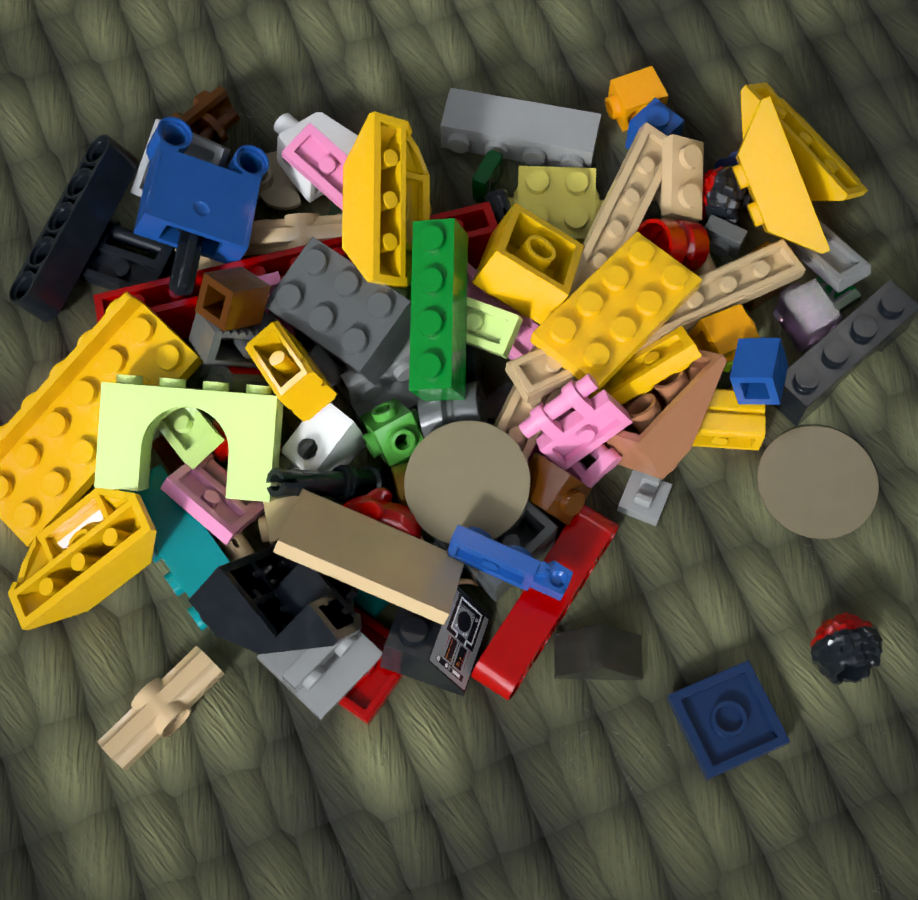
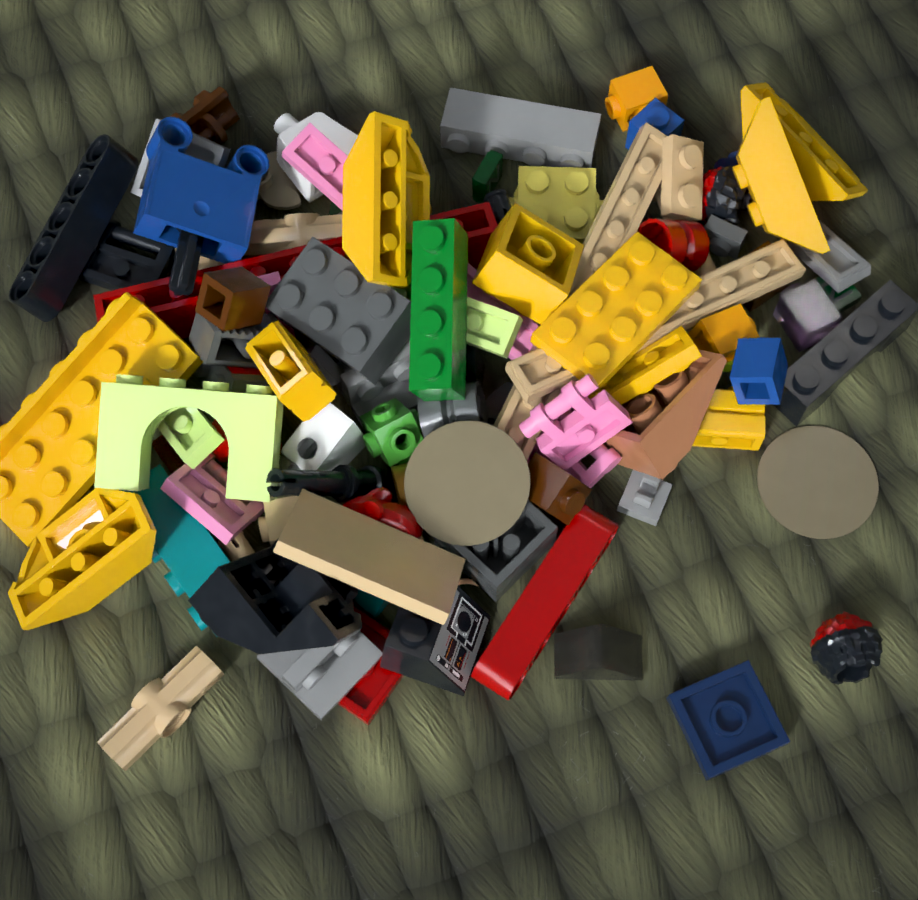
blue hinge [447,524,573,601] -> none

